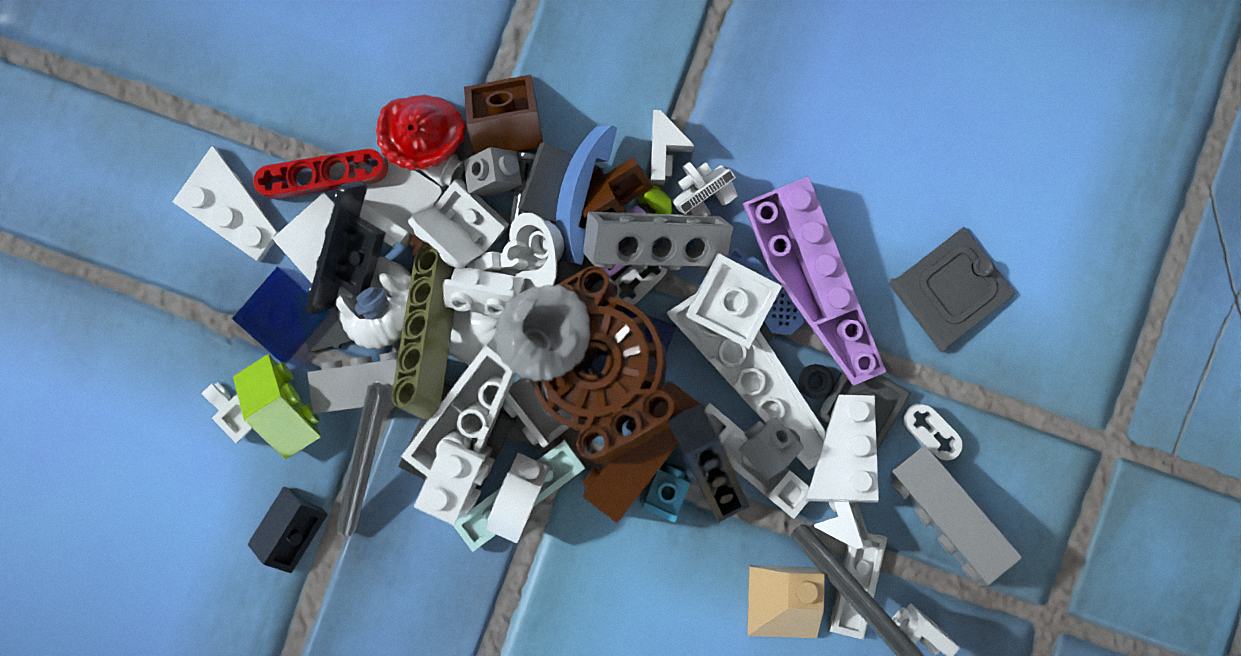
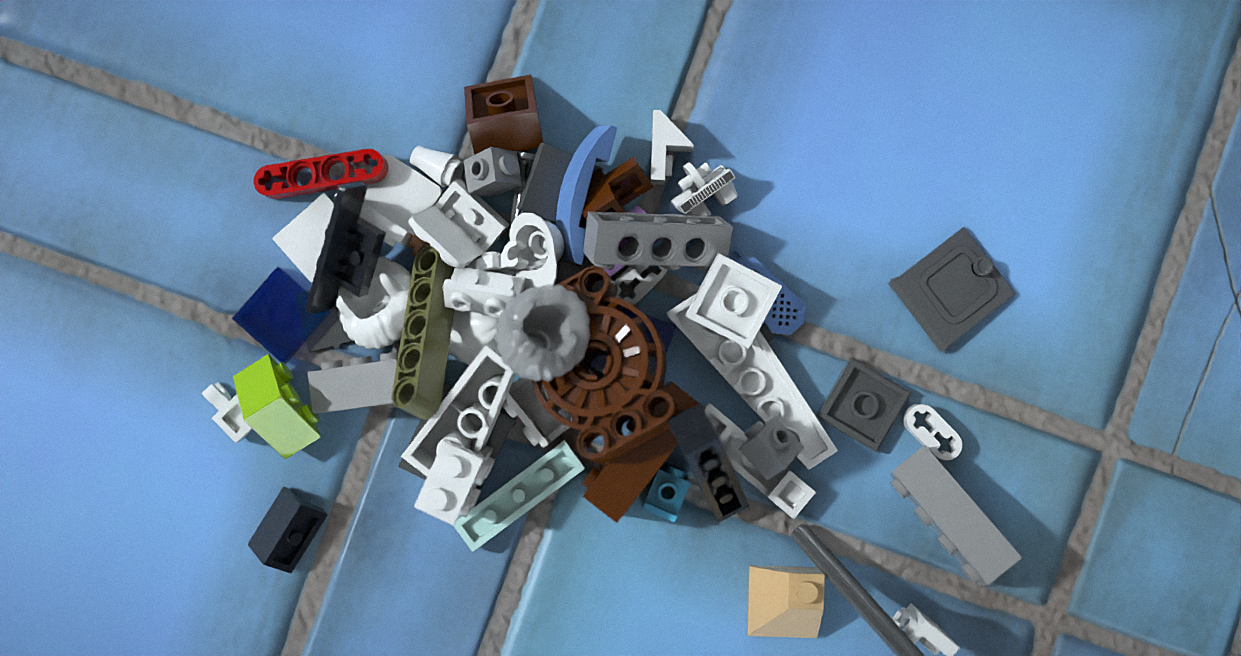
white wing [172,146,279,262] -> none
dark grey axle [336,382,389,537] -> none
sand blue plate [354,287,389,319] -> none
red piece [376,94,466,171] -> none
white brick [485,453,550,543] -> none
lime arm [637,183,672,214] -> none
lavender wedge [742,176,886,385] -> none
black plate [798,364,834,399] -> none
white wing [805,395,879,503] -> none
white slope [814,502,872,549] -> none
white tile [828,532,888,640] -> none

